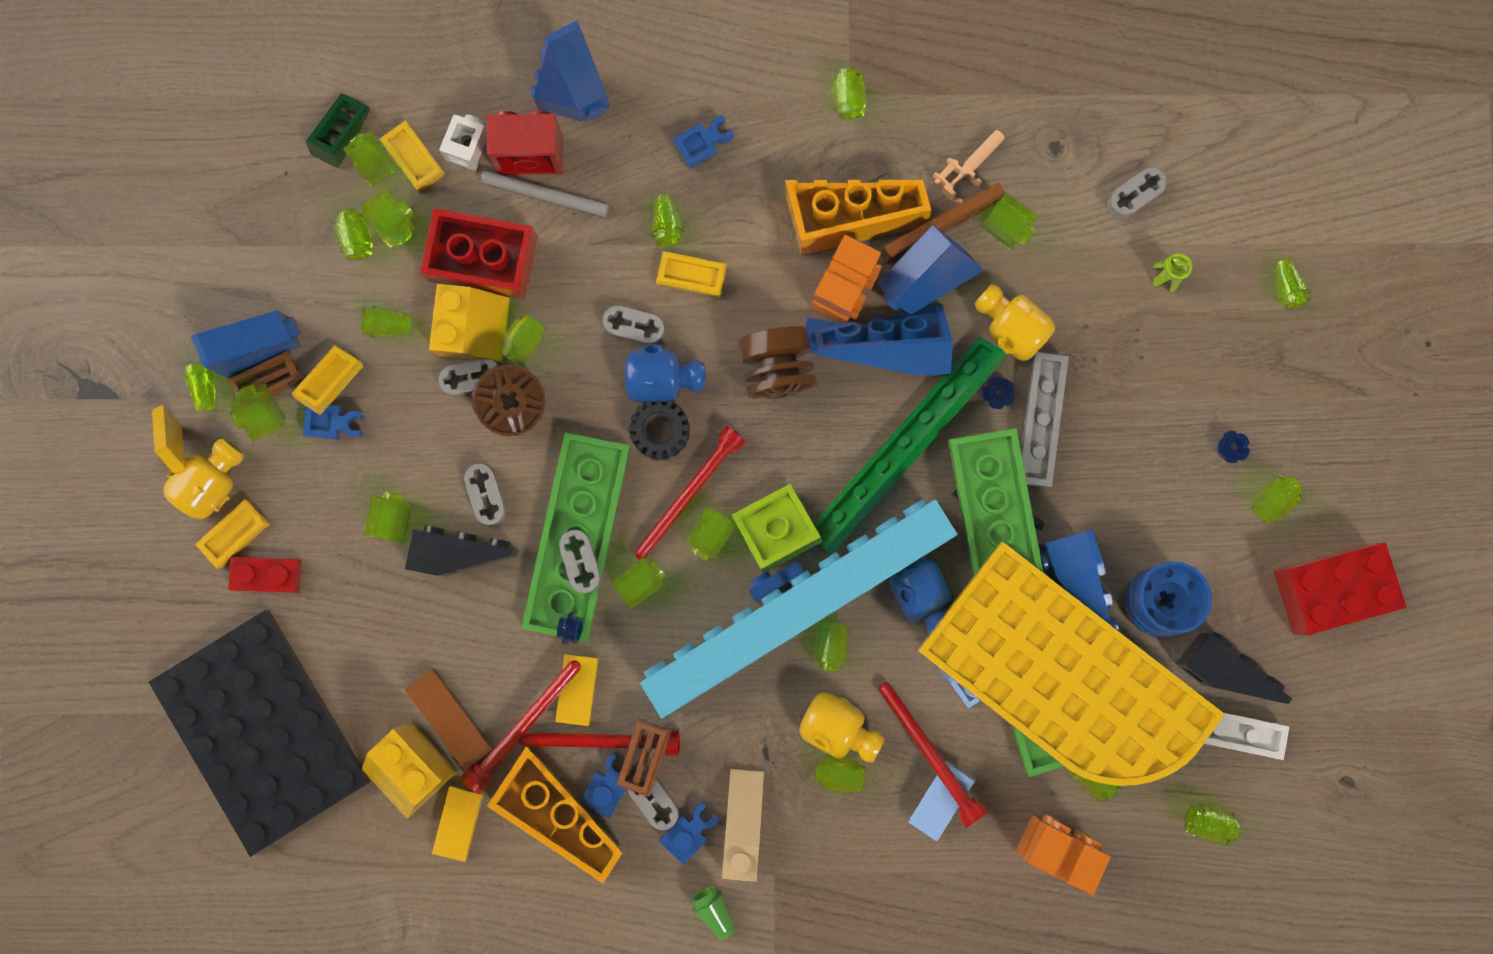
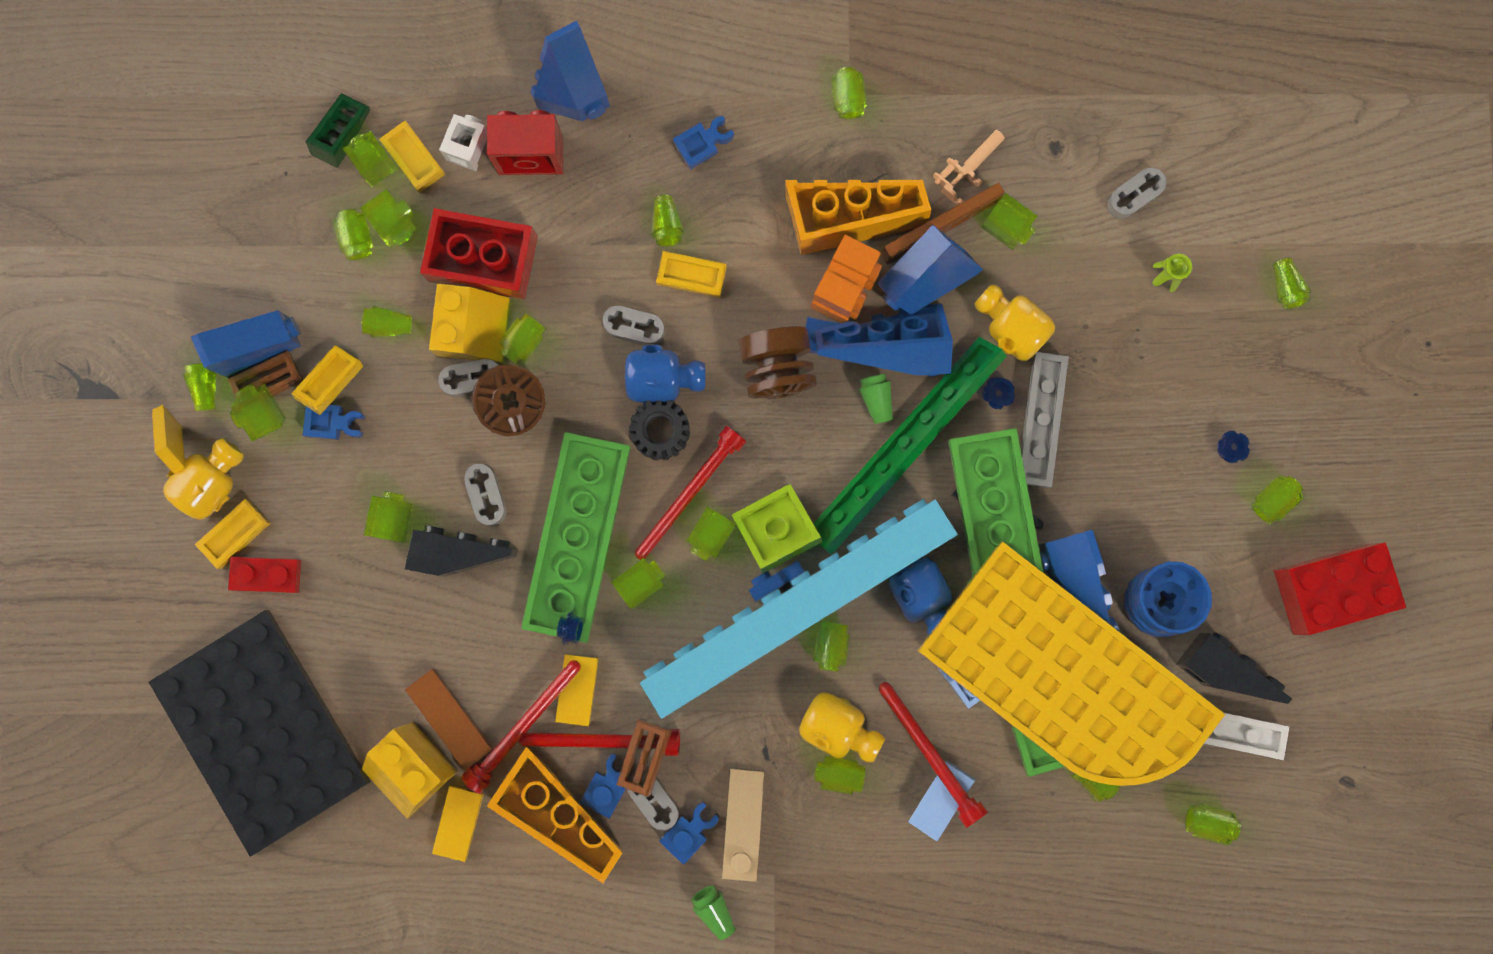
light grey bar [481,170,609,217] -> none
light grey beam [559,530,601,593] -> none
orange brick [1015,814,1111,896] -> none
none -> bright green cone [858,373,893,424]

